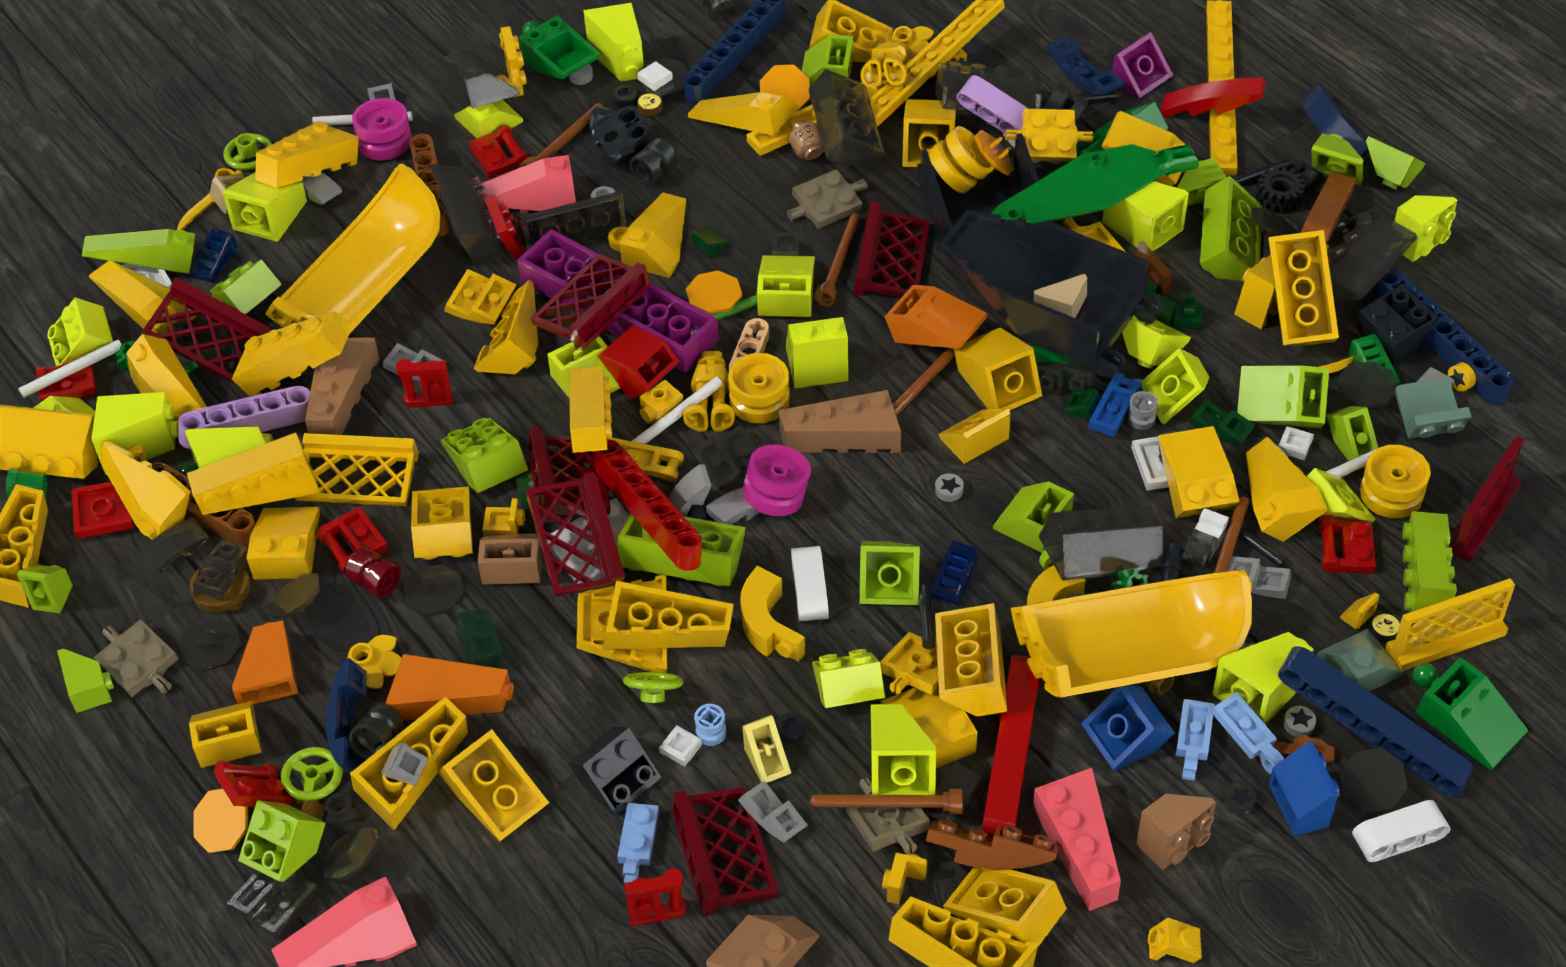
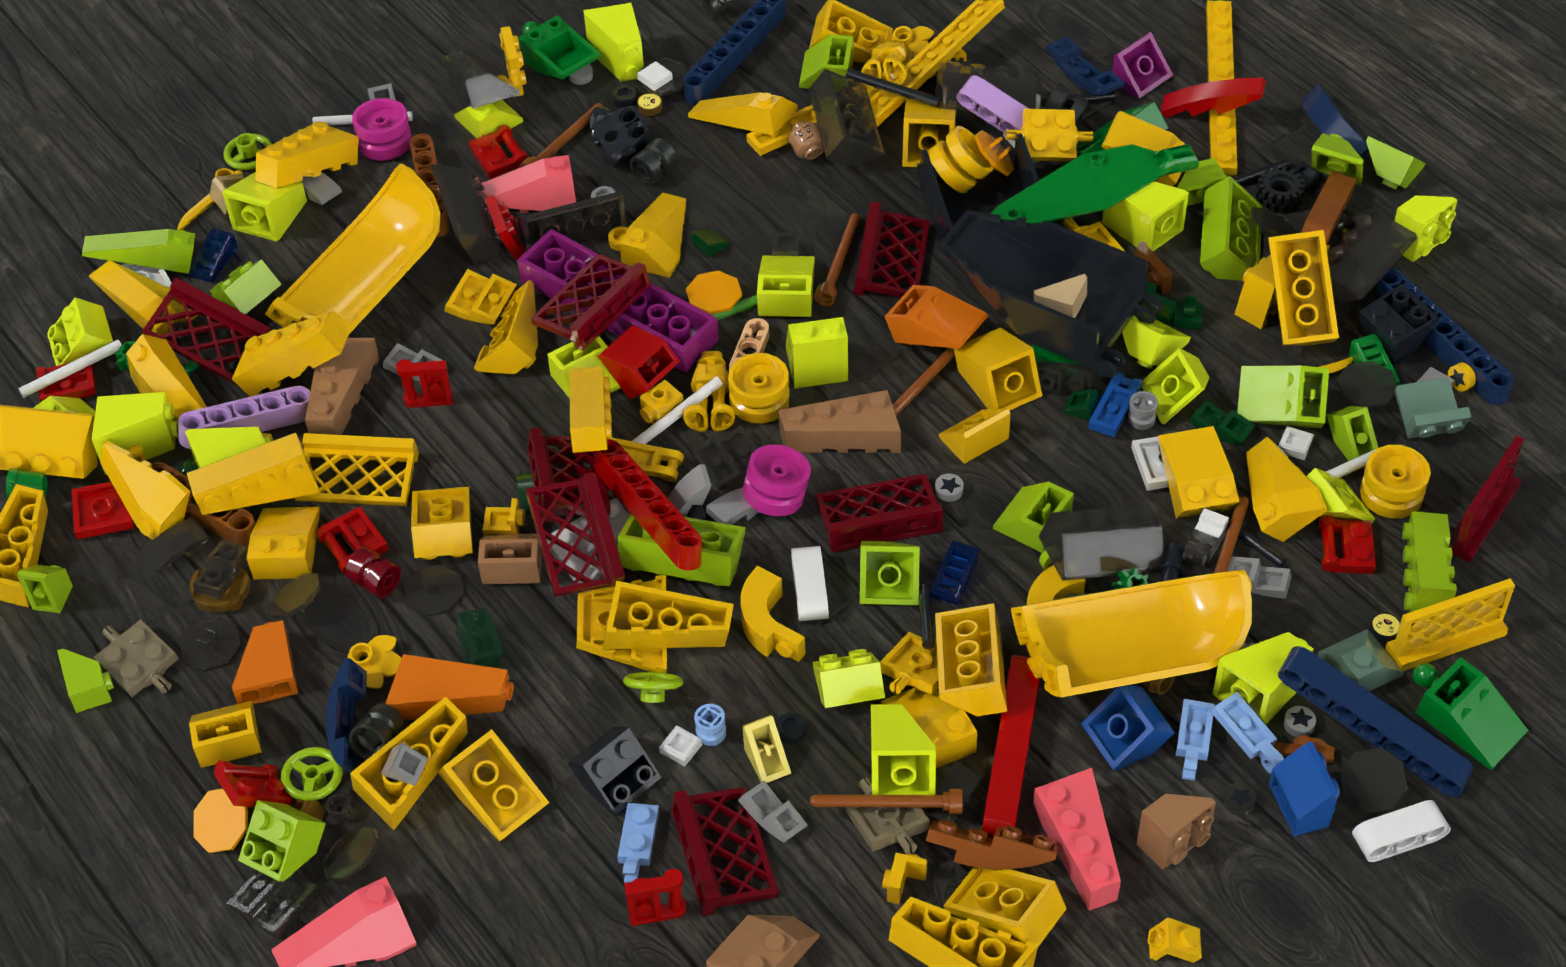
lime slope [440,418,528,493] -> none
light orange piece [760,65,810,112] -> none
dark tan plate [787,169,868,229] -> none
yellow slope [1340,593,1379,630] -> none
none -> dark red fence [815,473,943,553]
none -> black bar [846,68,941,108]

